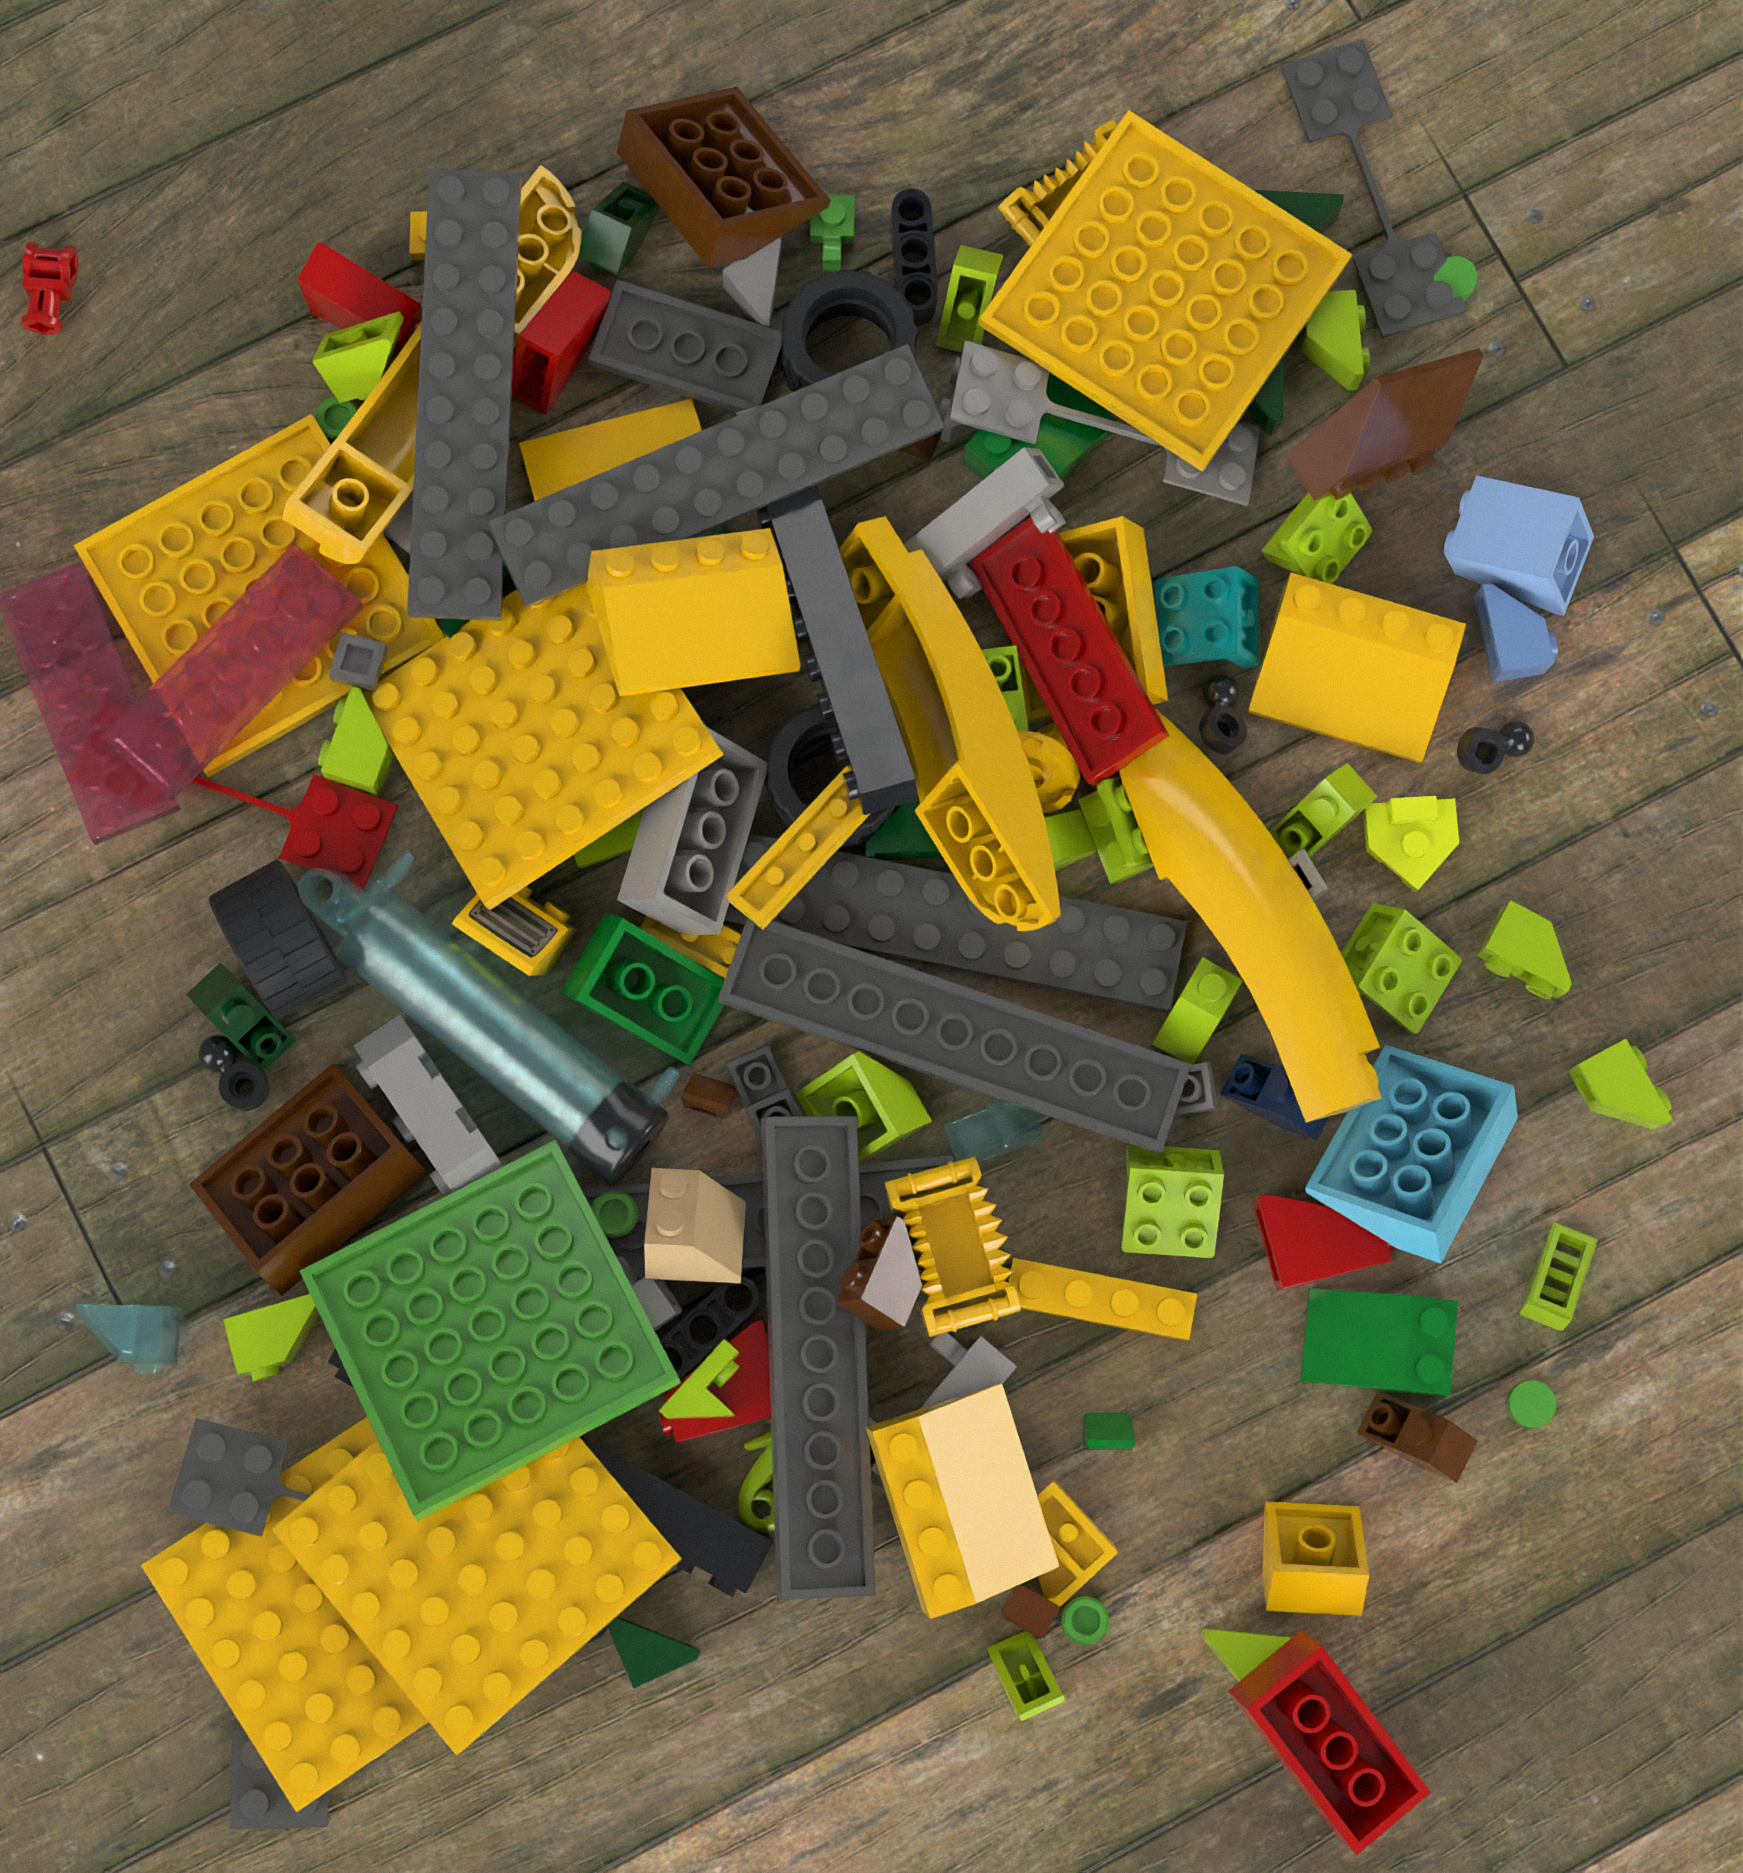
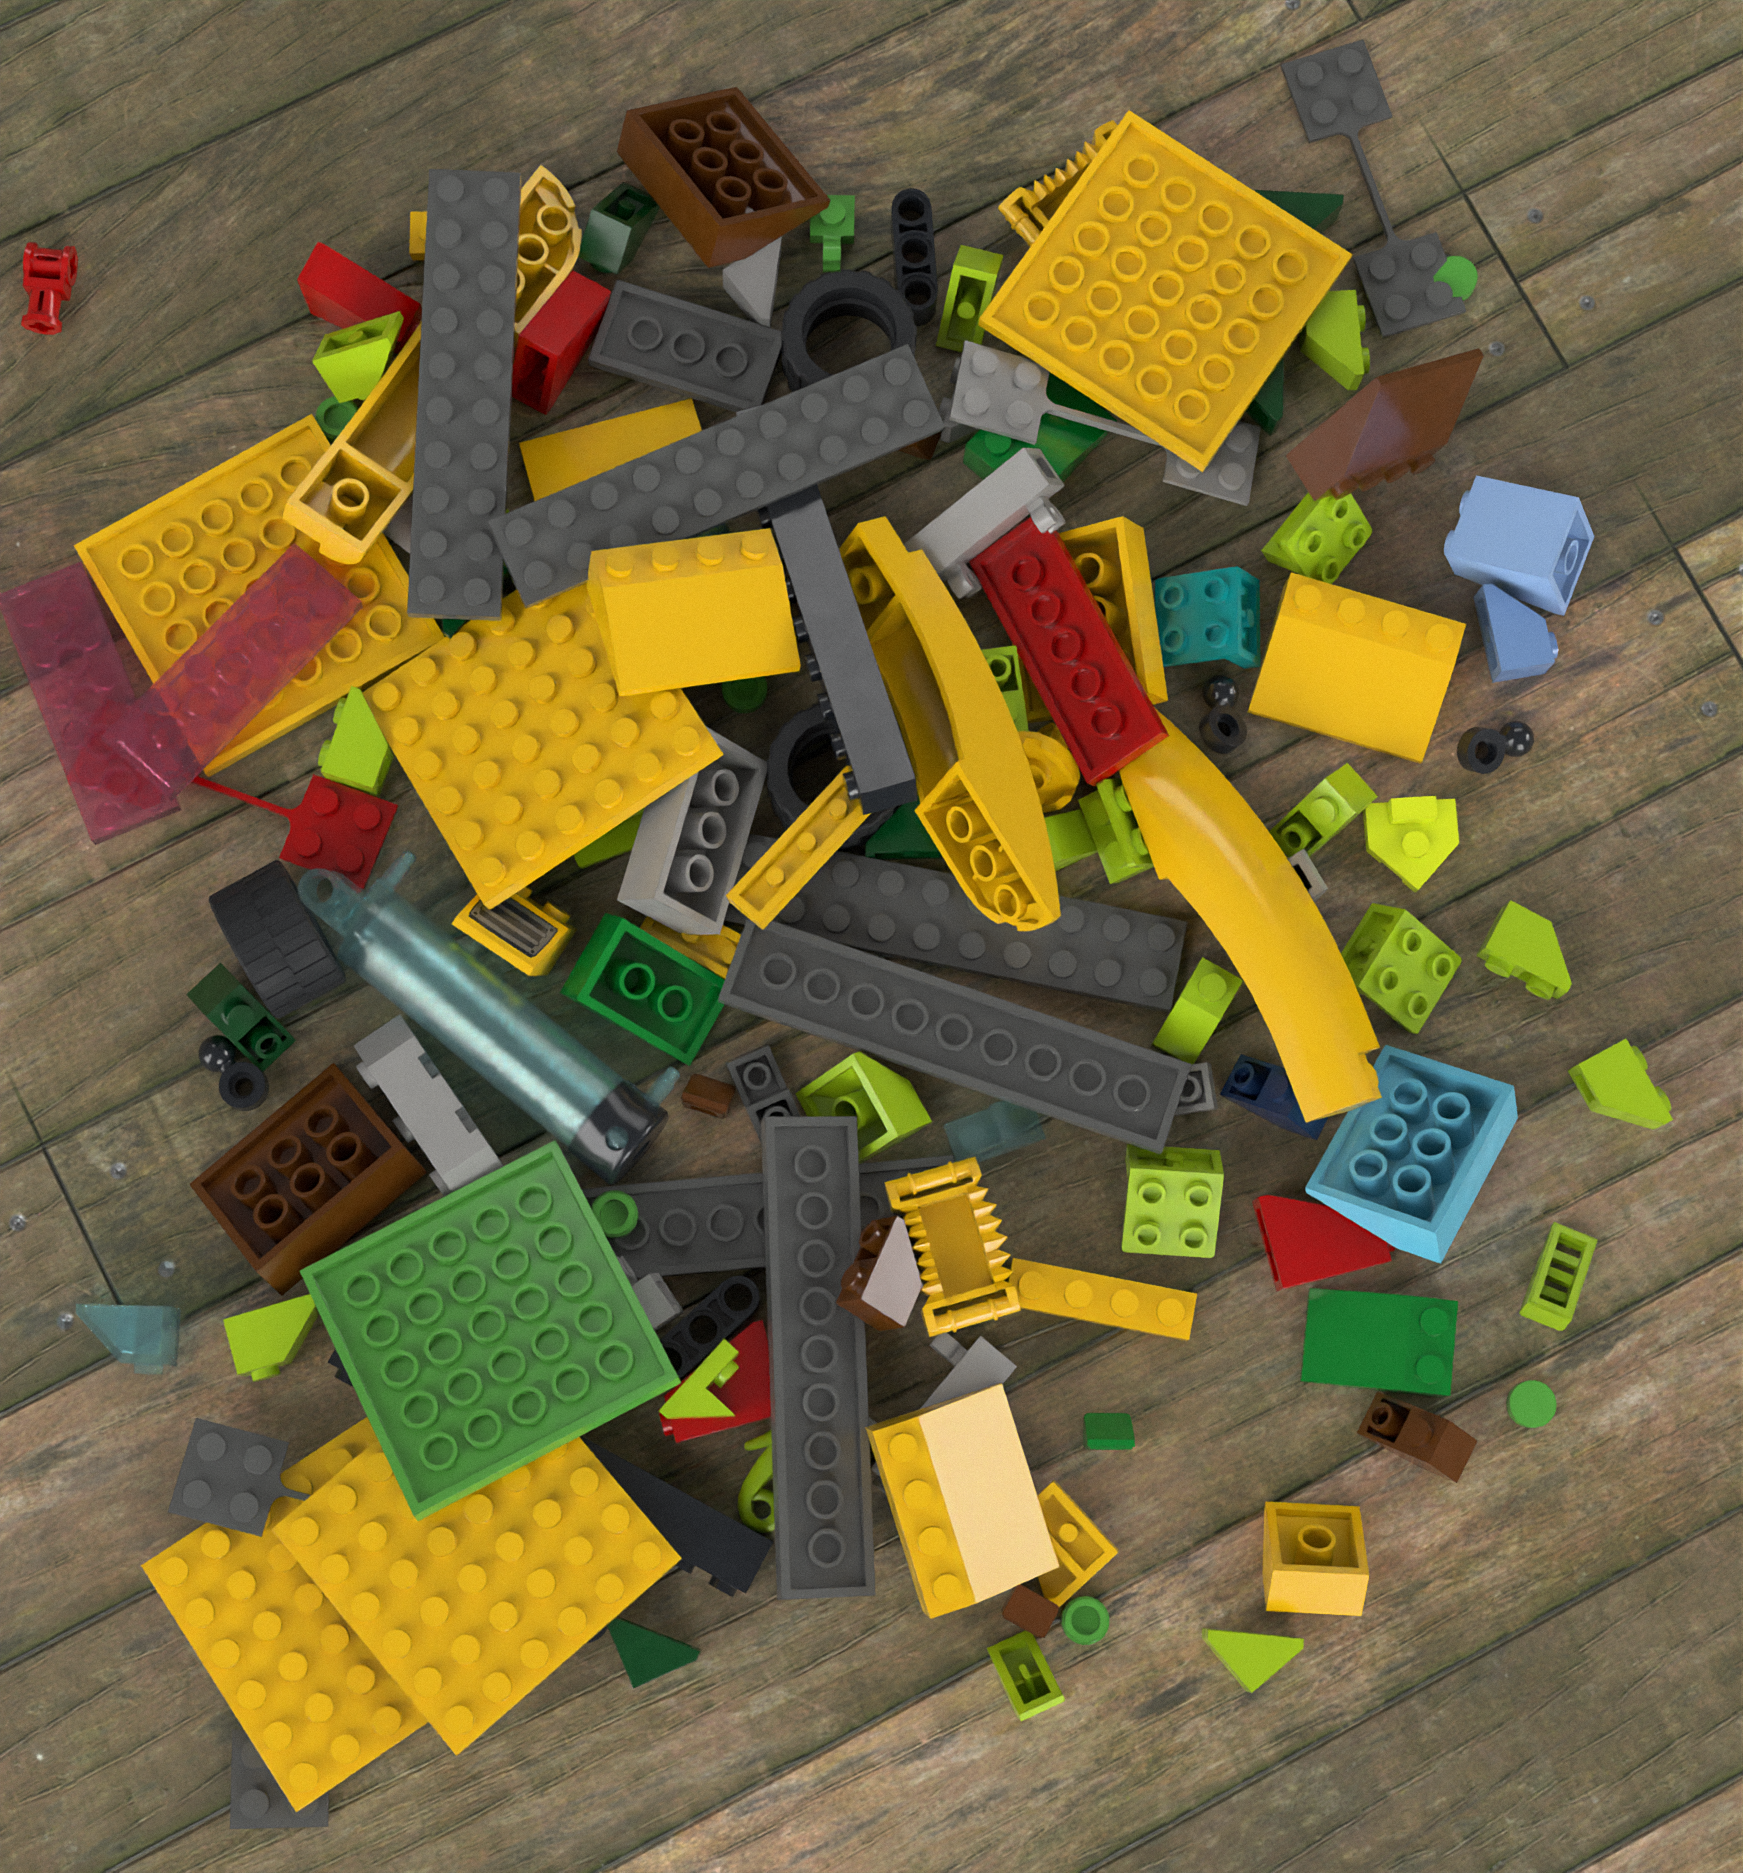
flat silver plate [329,633,388,691] -> none
tan slope [644,1168,746,1283] -> none
red brick [1228,1630,1431,1855] -> none
none -> bright green tile [722,676,767,713]

